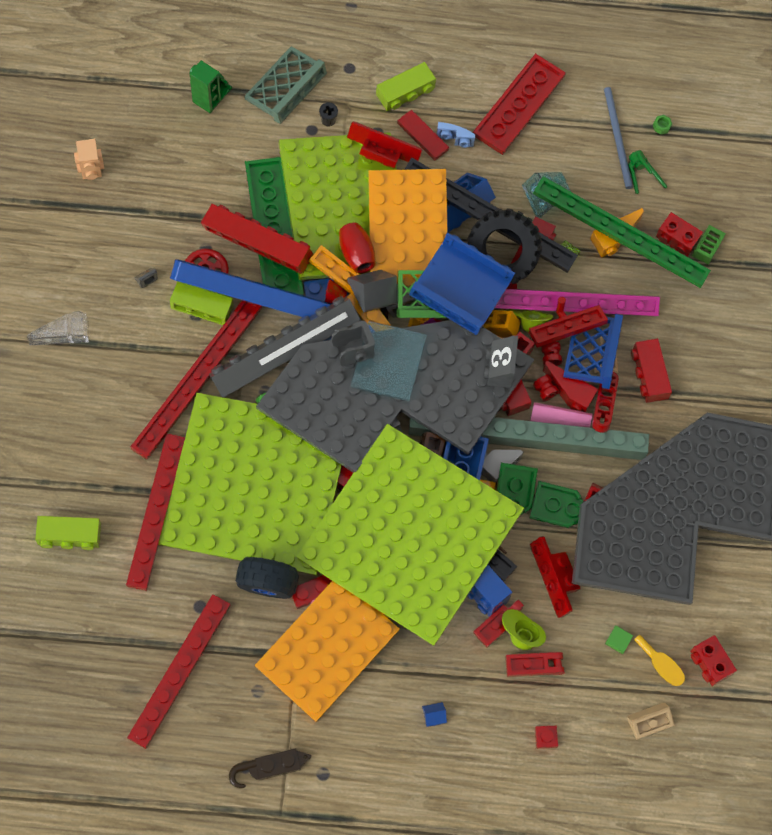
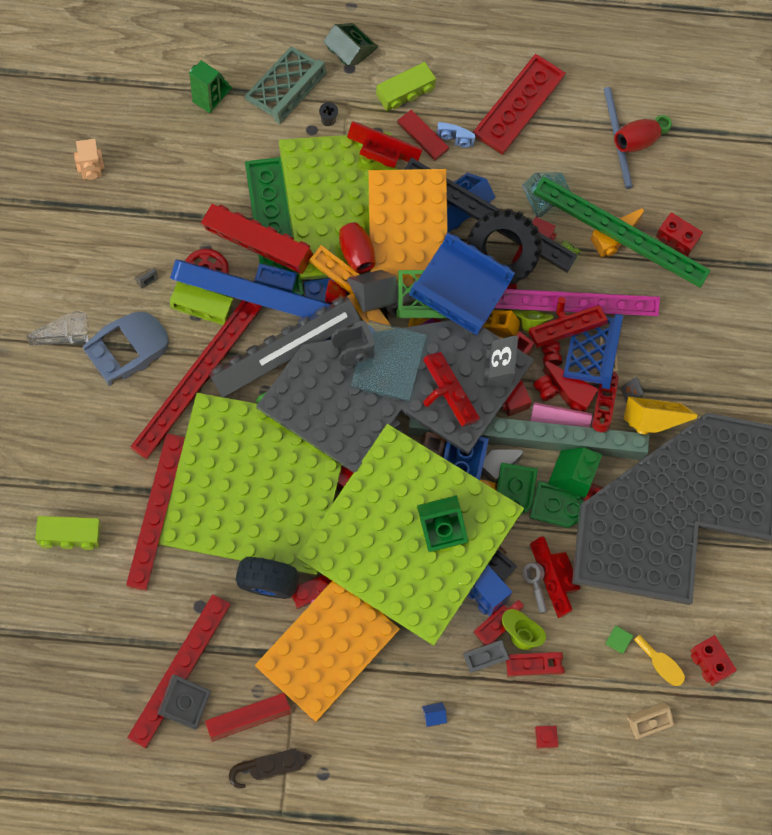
green plant [628,150,667,194] -> none
red brick [631,338,672,403] -> none
bright green slope [692,225,726,265] -> none
none -> sand blue slope [83,312,169,386]
none -> dark grey plate [157,675,211,730]
none -> red panel [205,693,291,742]
none -> blue plate [254,264,297,292]
none -> dark green slope [323,23,378,66]
none -> green slope [417,495,469,552]
none -> red plate [423,352,480,427]
none -> dark grey plate [463,639,510,673]
none -> light grey piece [523,563,547,614]
none -> green slope [548,447,602,498]
none -> red piece [614,119,661,152]
none -> dark grey slope [621,377,644,404]
none -> yellow slope [623,396,698,435]

